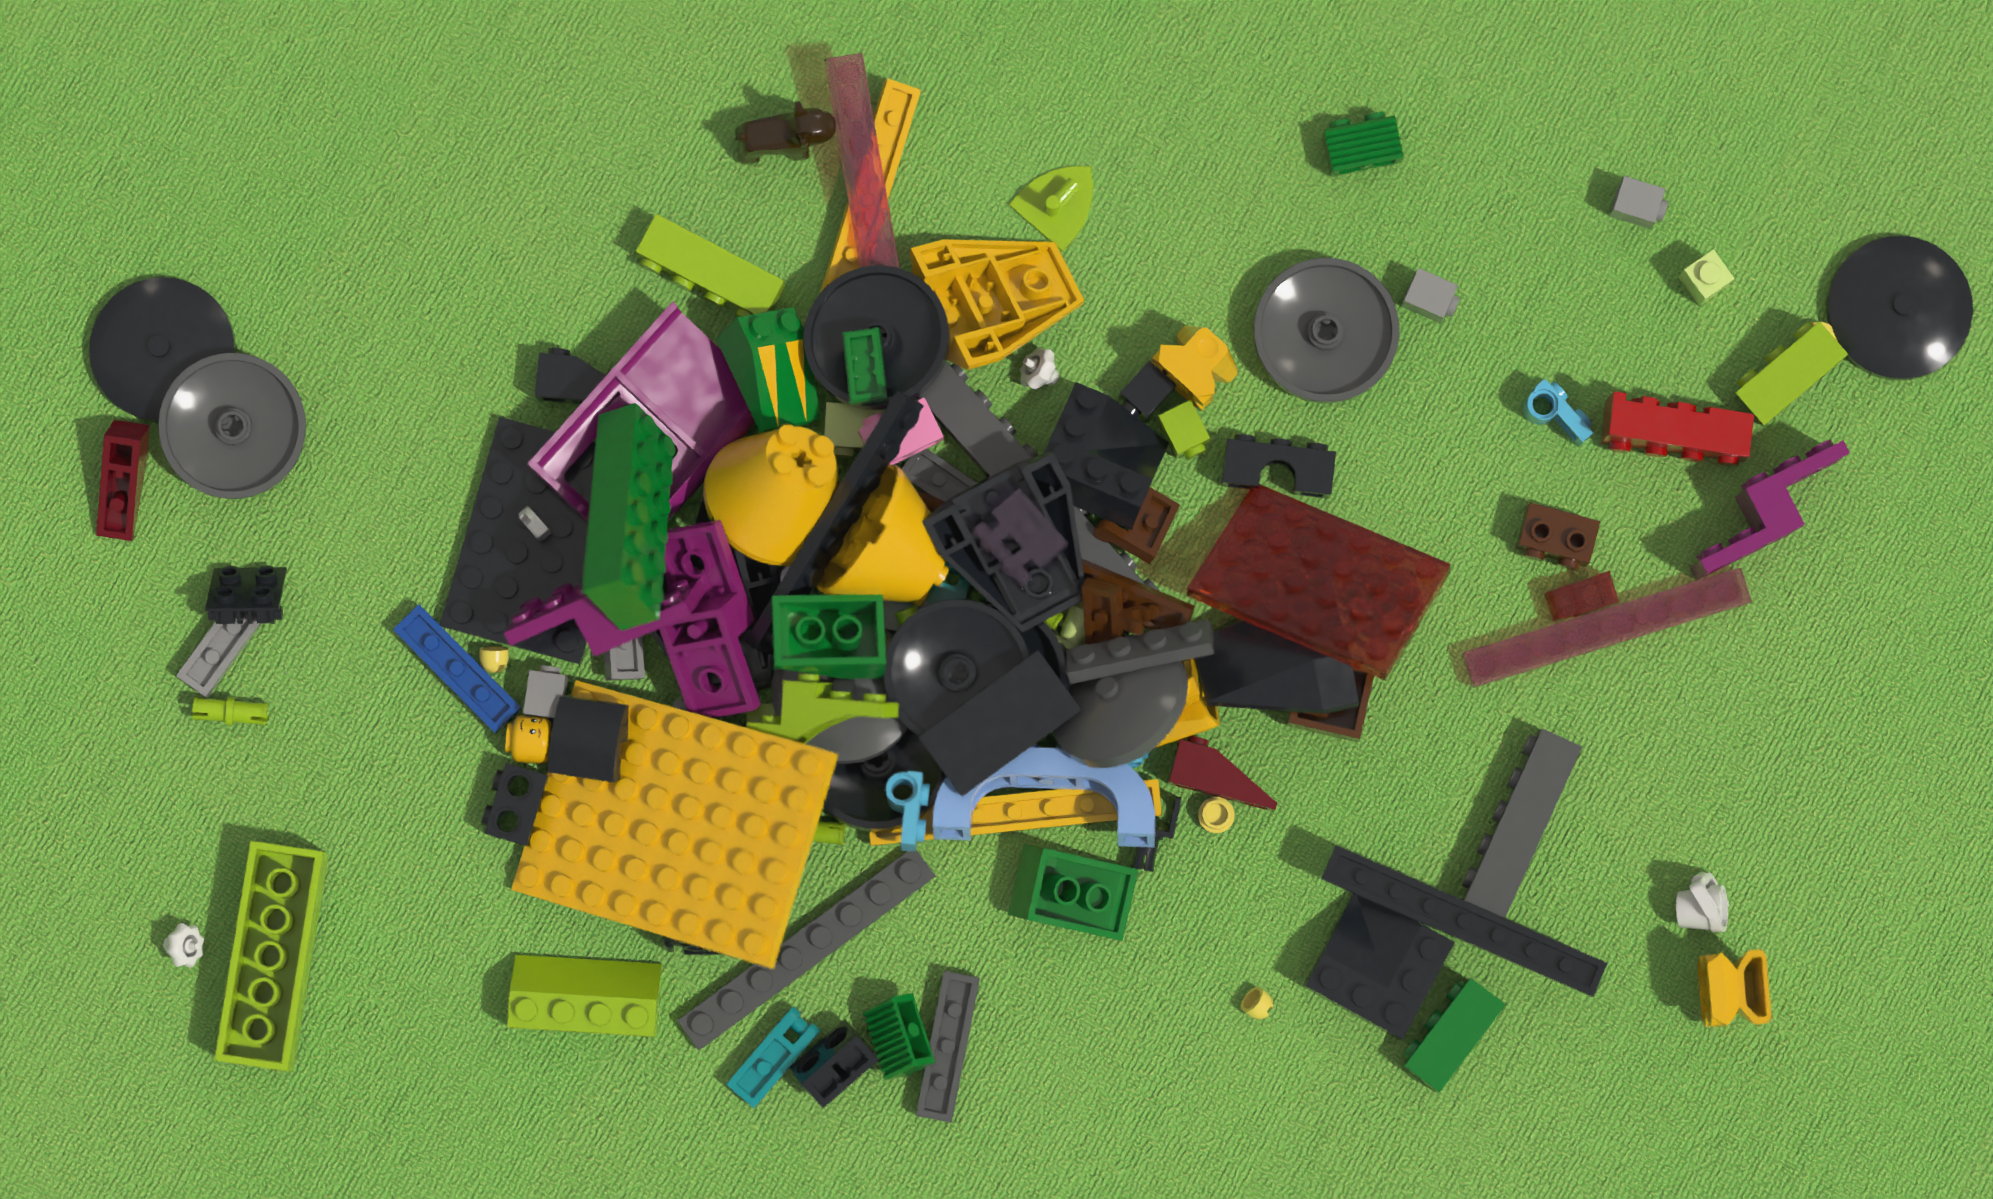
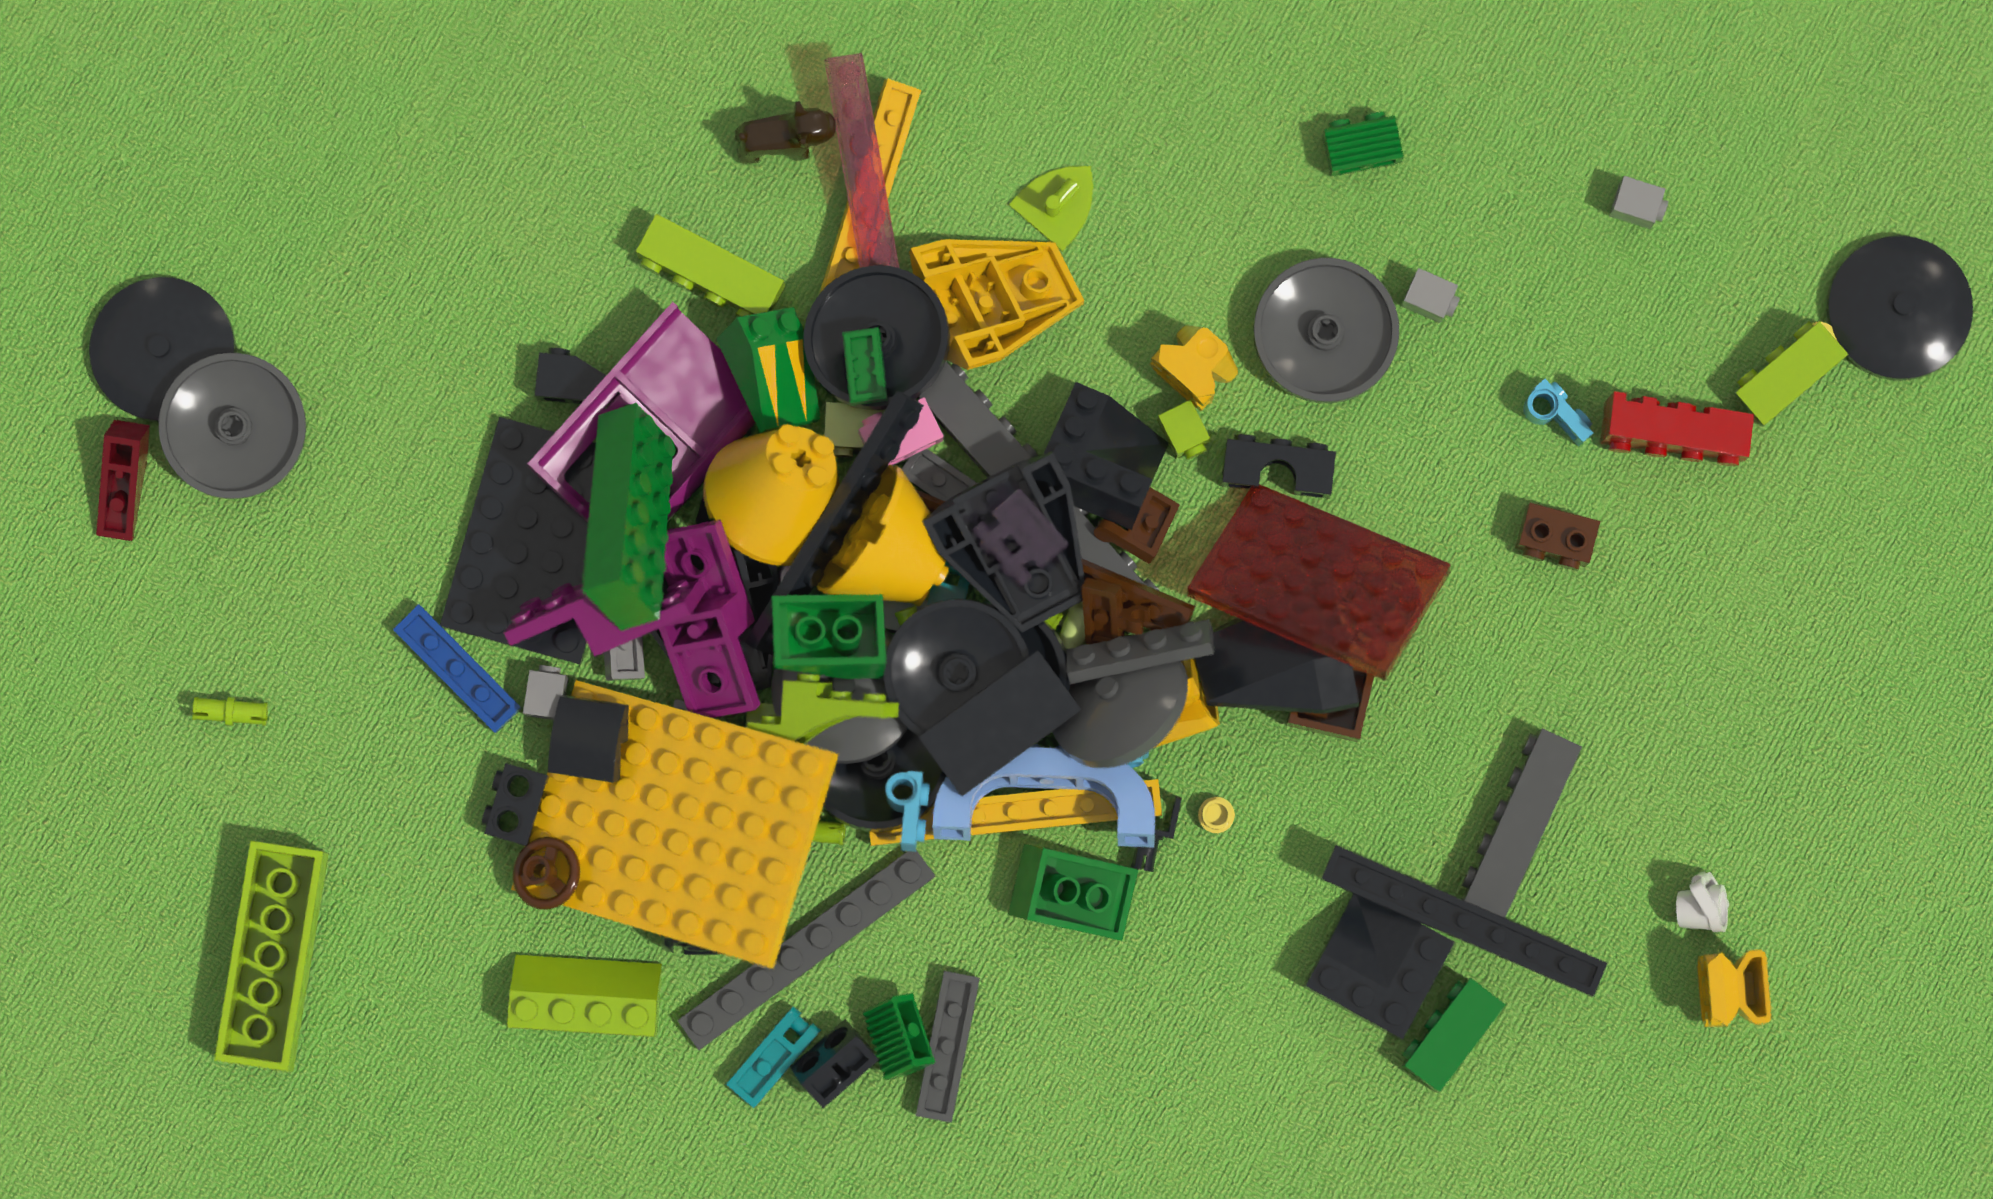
white piece [163,923,204,968] -> none
light grey plate [176,611,262,698] -> none
black hinge [205,565,287,624] -> none
light yellow hinge [479,646,509,673] -> none
yellow head [505,715,552,764] -> none
white tile [518,506,551,541] -> none
white piece [1019,347,1059,389] -> none
black brick [1119,361,1176,421] -> none
dark red slope [1168,736,1277,812] -> none
light yellow hinge [1241,987,1274,1019] -> none
clear pink plate [1462,568,1752,688] -> none
clear red leg [1544,571,1619,622] -> none
yellowish green brick [1678,249,1735,306] -> none
magenta bracket [1690,439,1850,581] -> none
none -> reddish brown piece [512,837,580,910]

